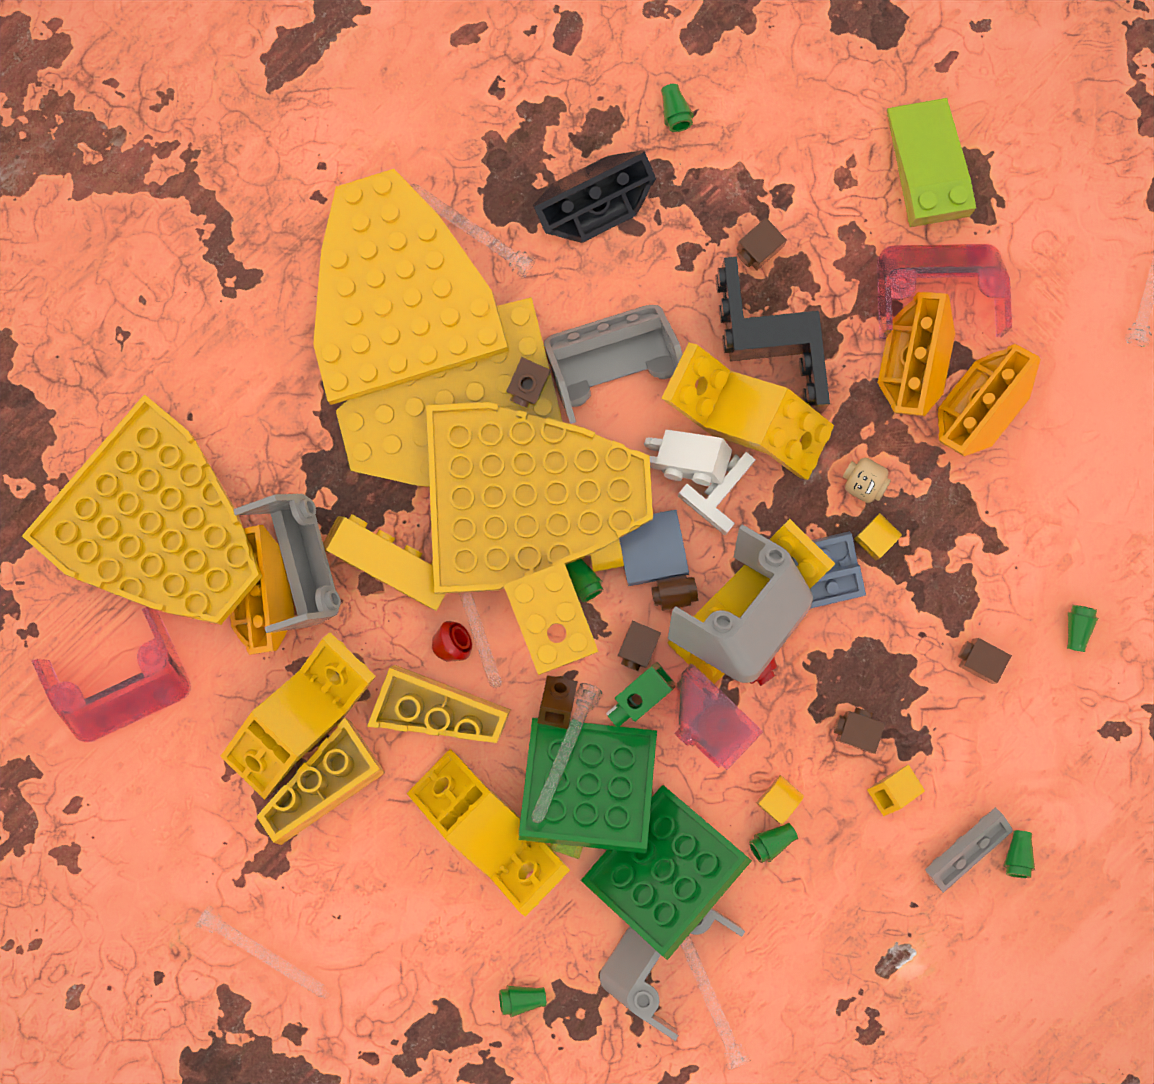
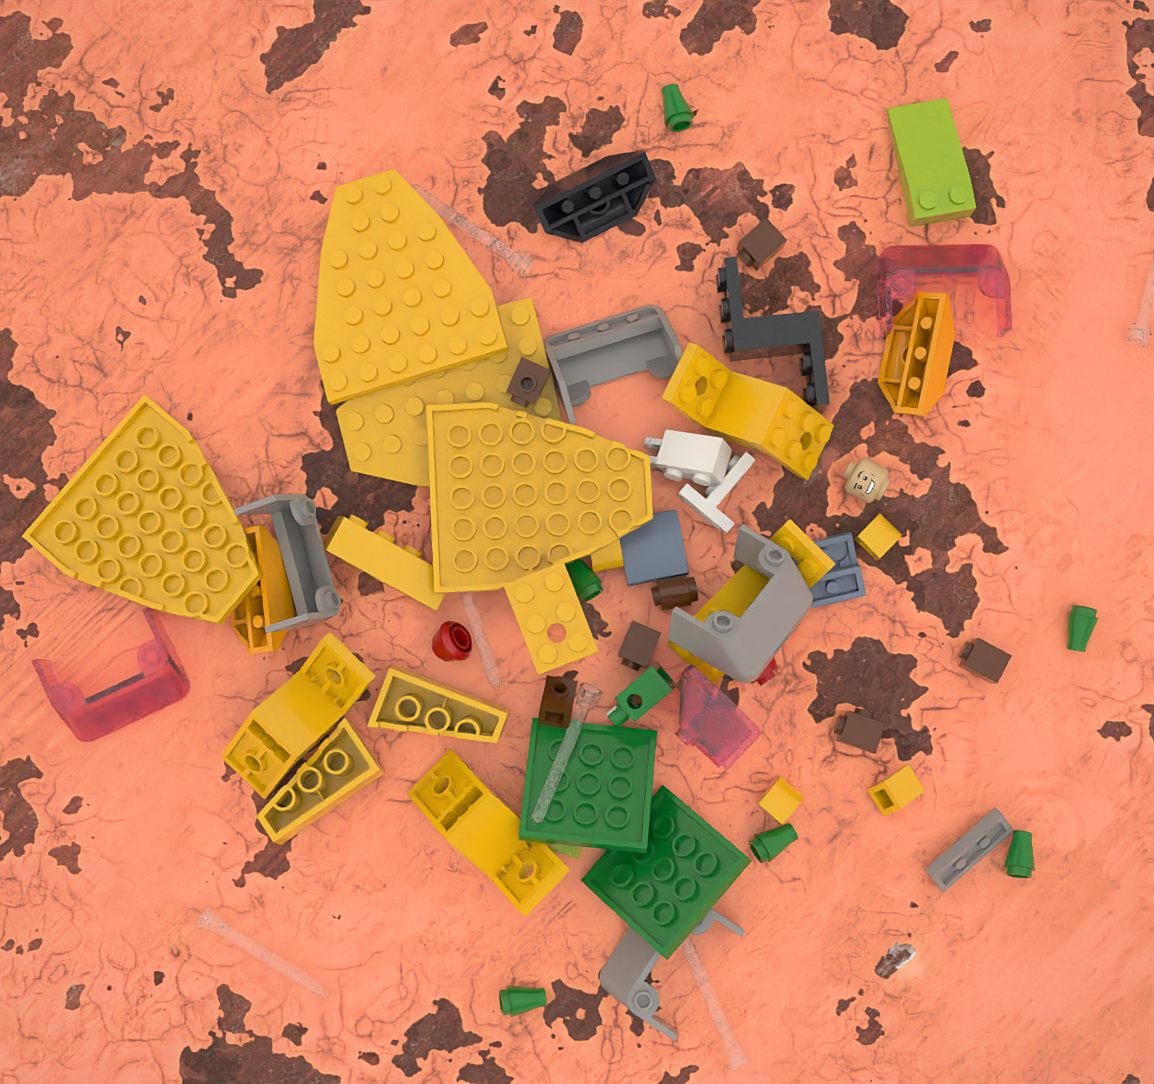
light orange wedge [938,343,1041,457] -> none

